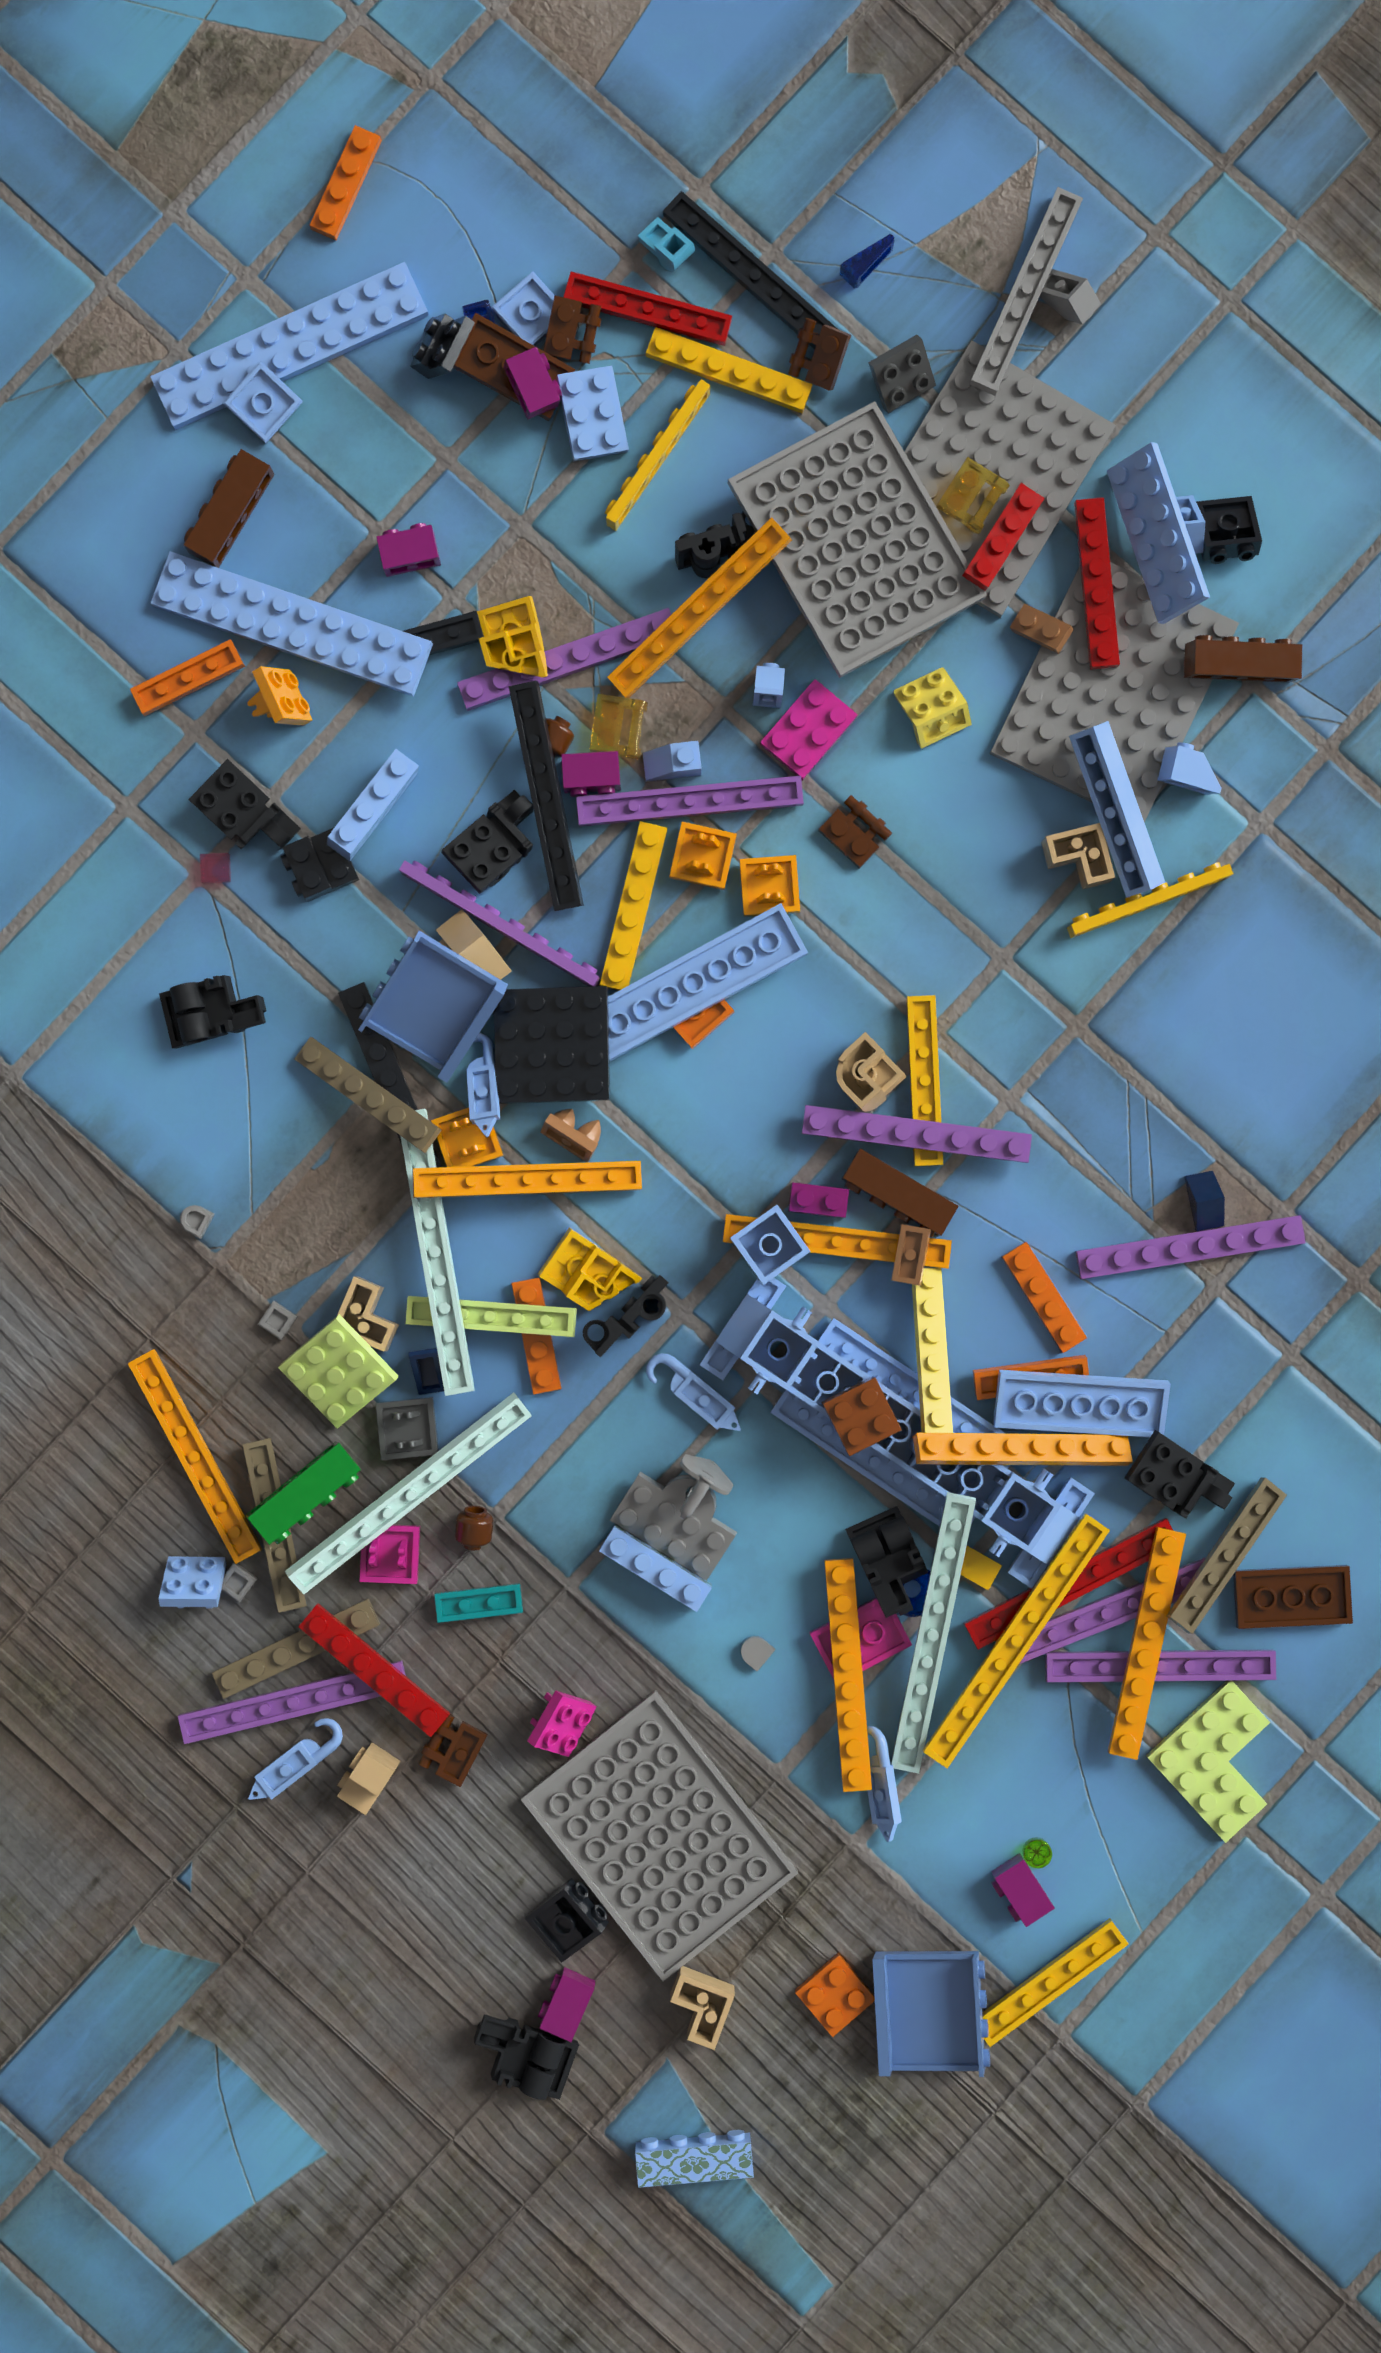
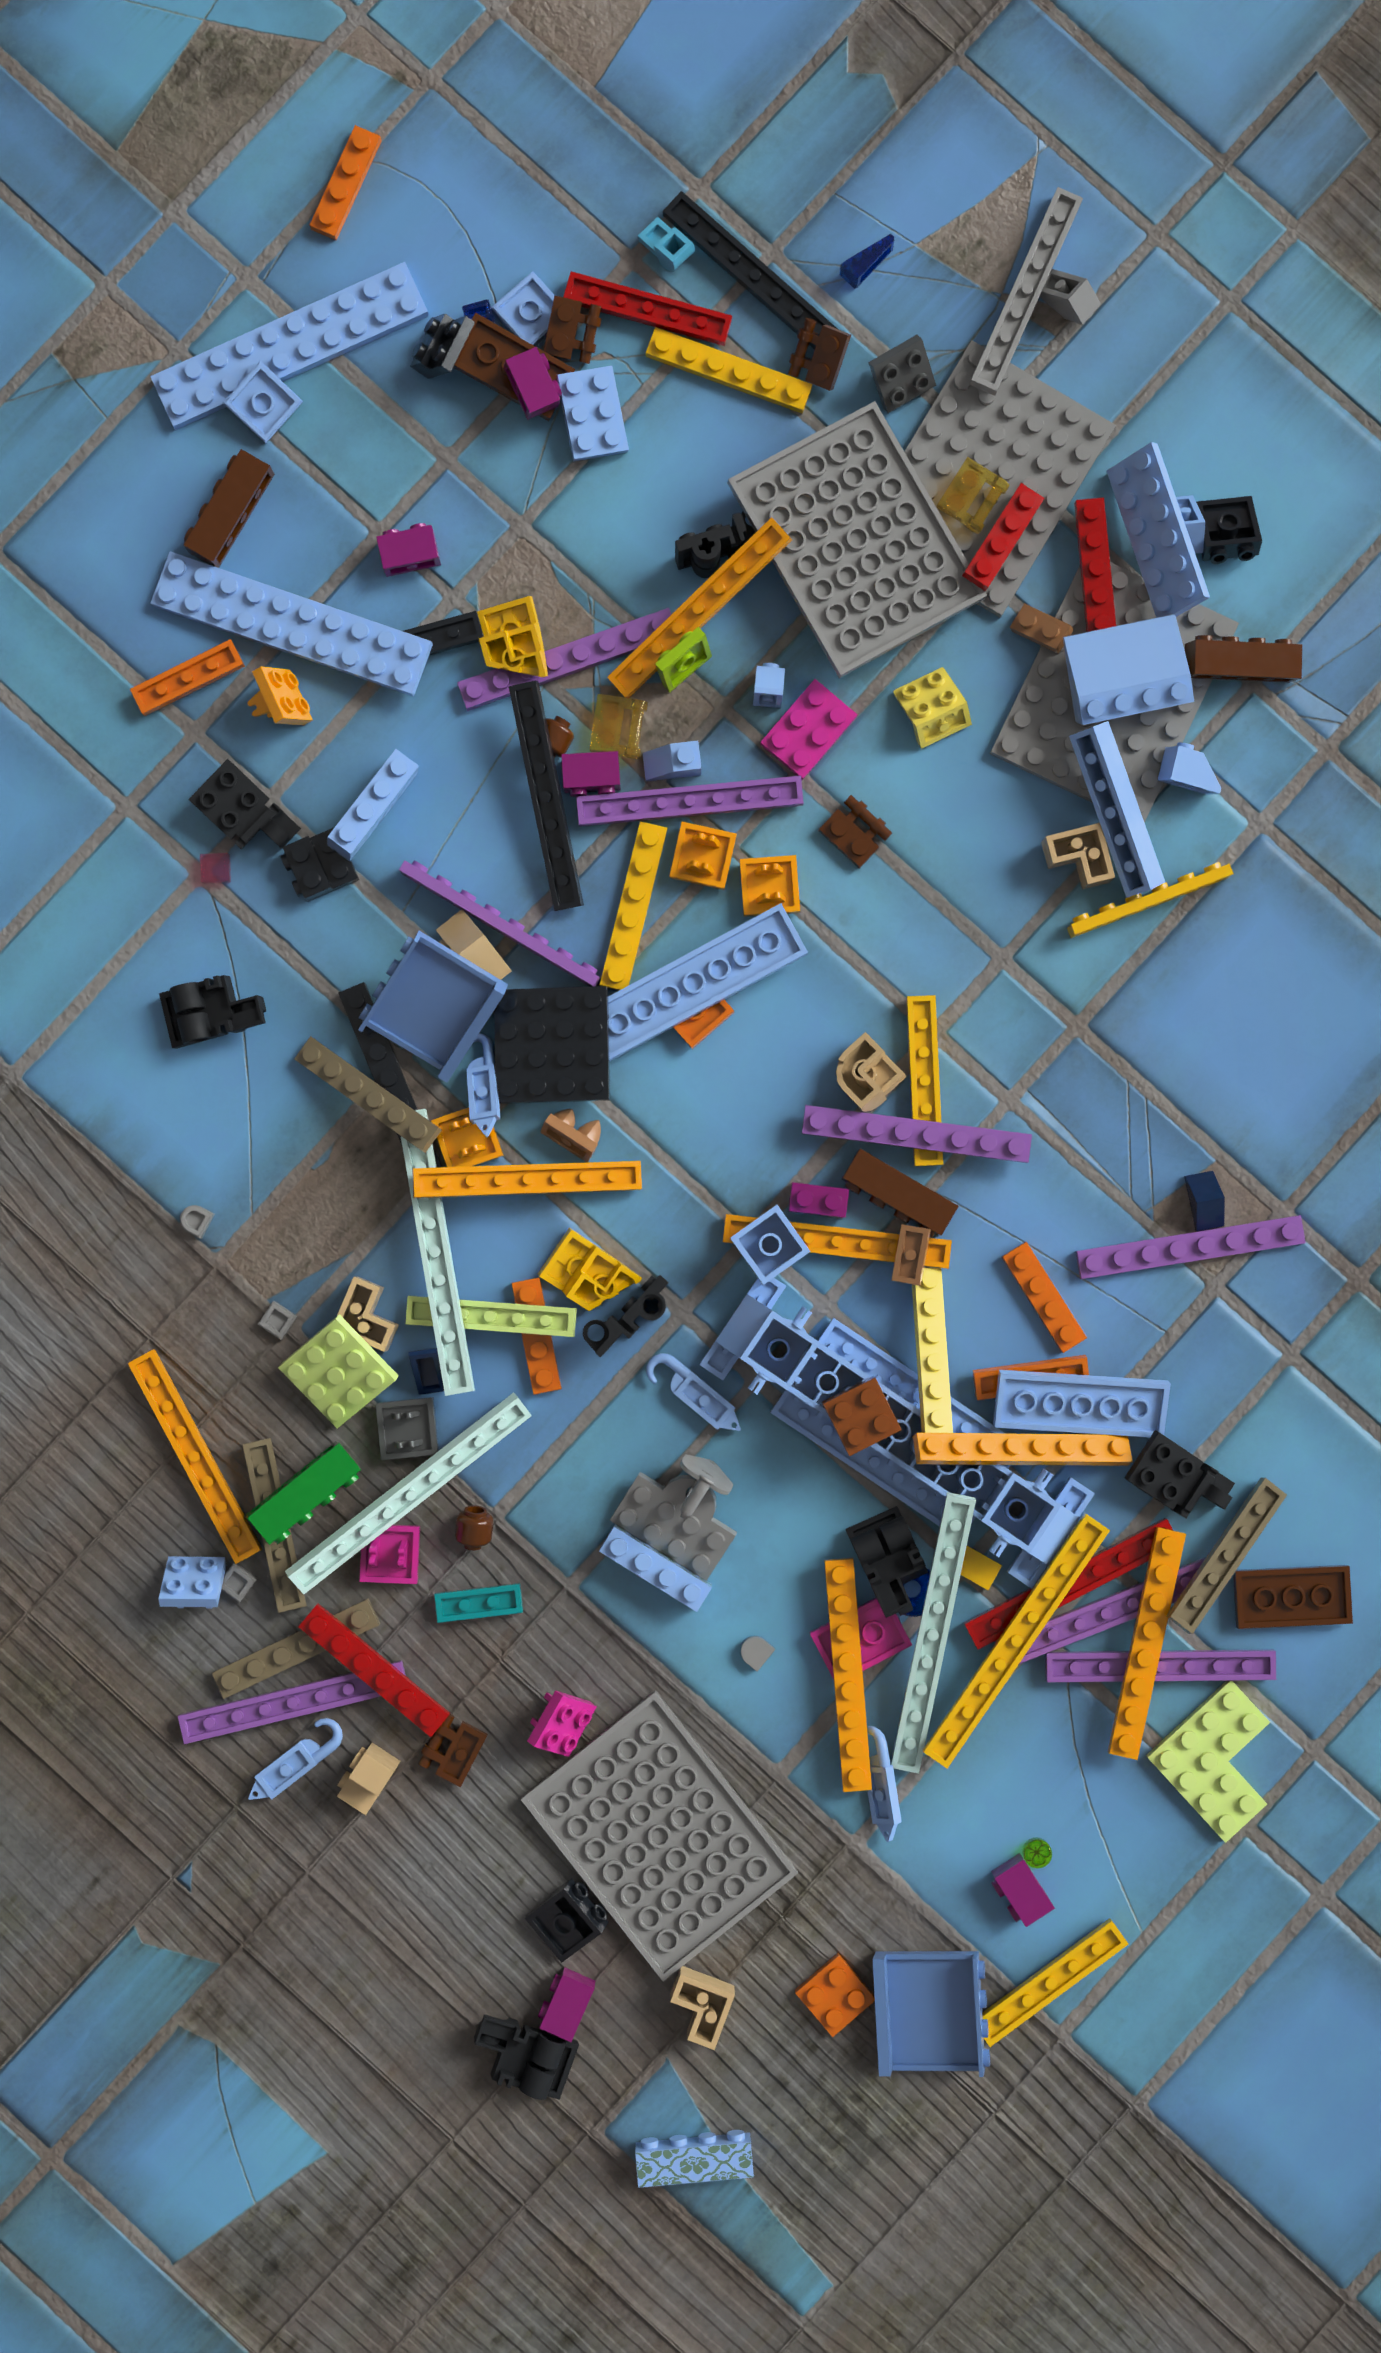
black plate [441,789,534,894] -> none
yellow plate [605,379,710,531] -> none
none -> lime plate [655,627,712,693]
none -> light blue slope [1063,614,1194,725]

